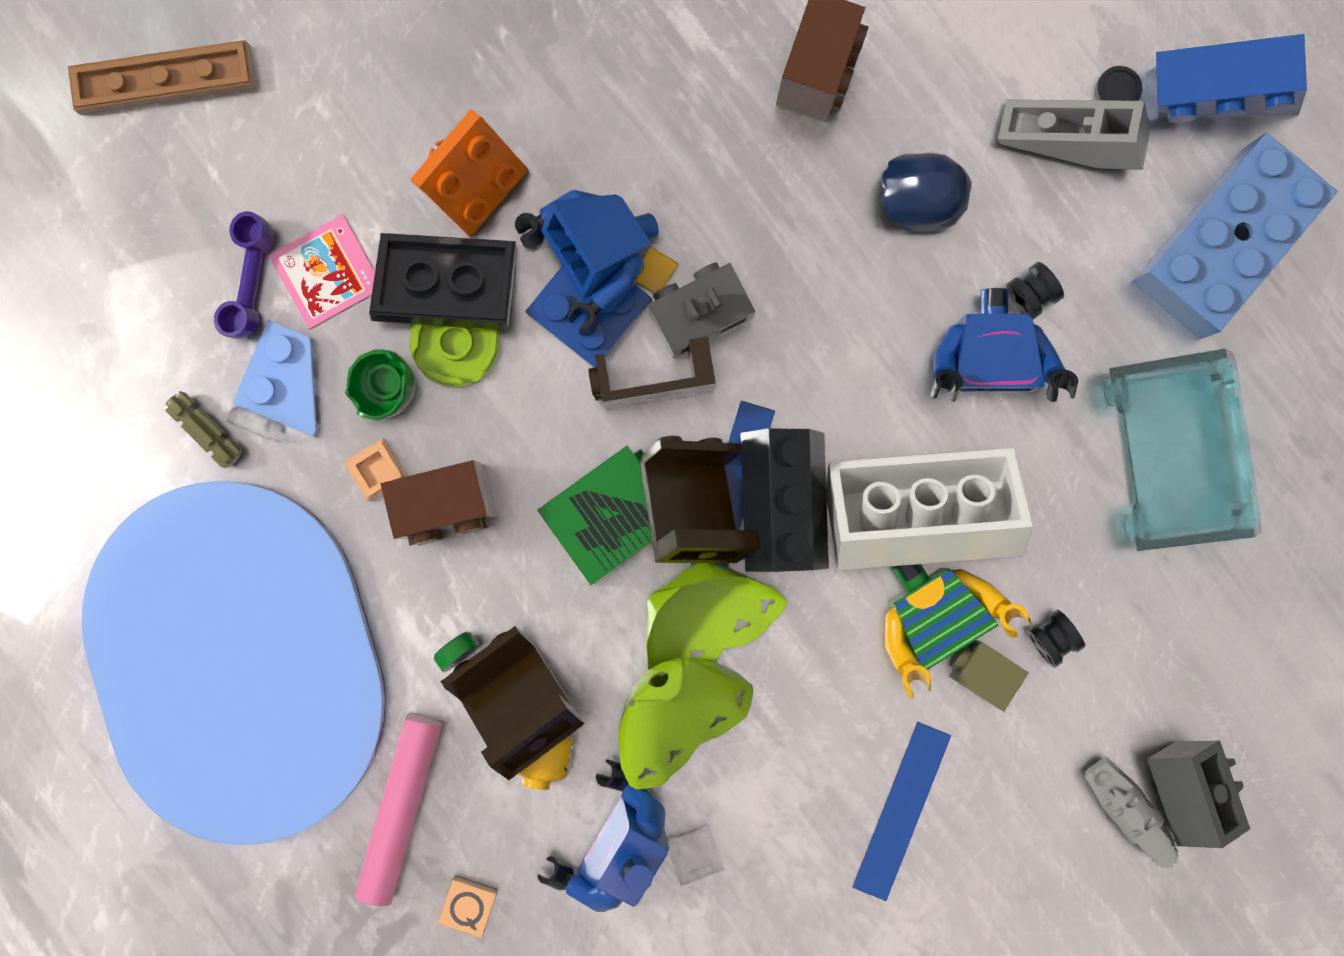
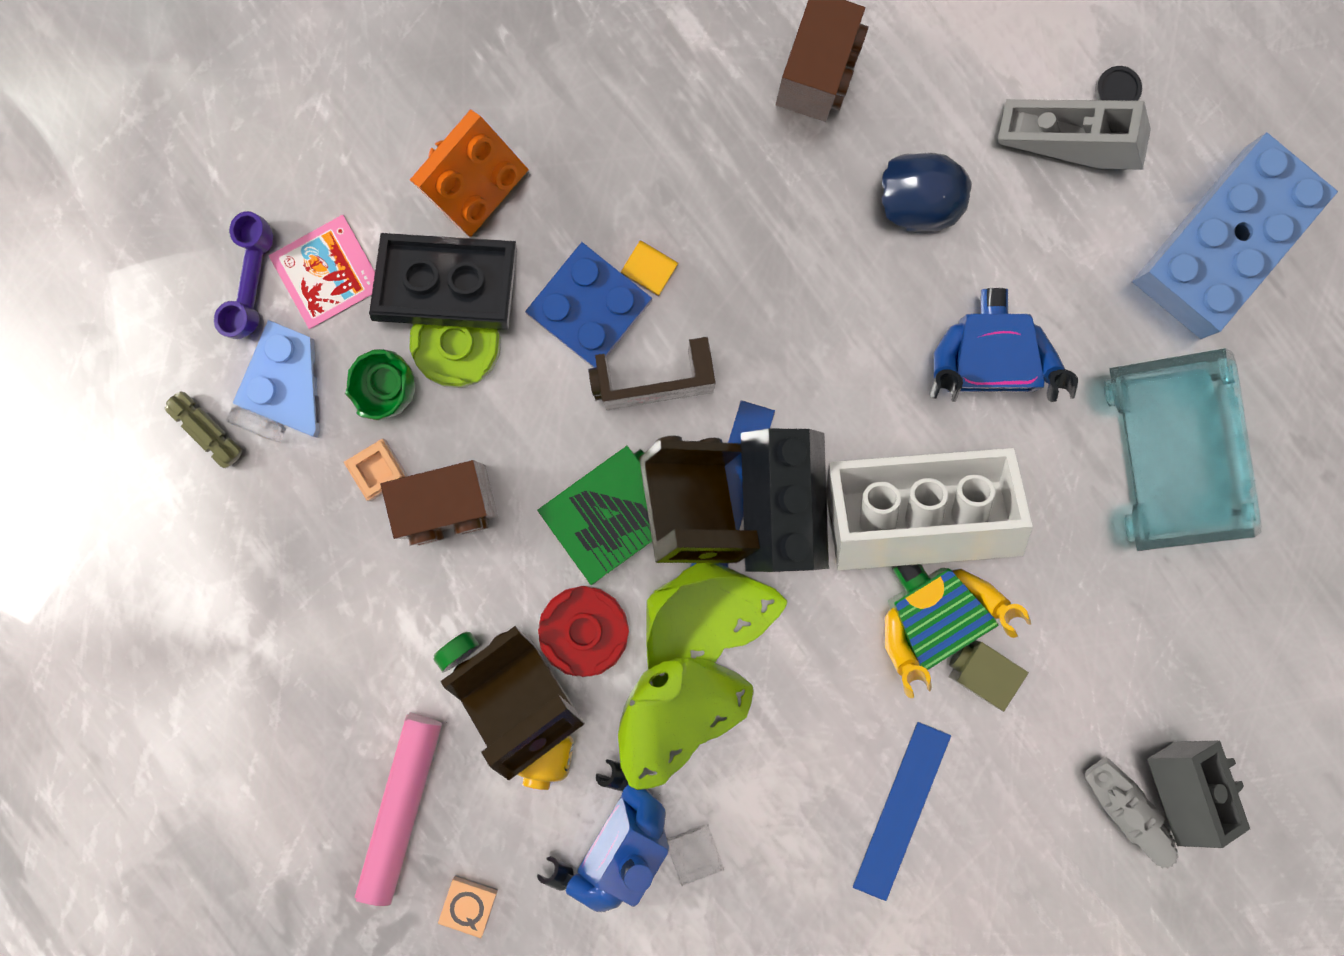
medium nougat tile [68,40,256,114] -> none
light blue tile [81,481,385,845] -> none
blue torso [515,190,659,336] -> none
dark grey brick [648,262,756,359] -> none
black wheel [1006,262,1064,319] -> none
black wheel [1027,610,1086,668] -> none
blue wedge [1156,34,1307,123] -> none
none -> red tile [538,586,629,677]

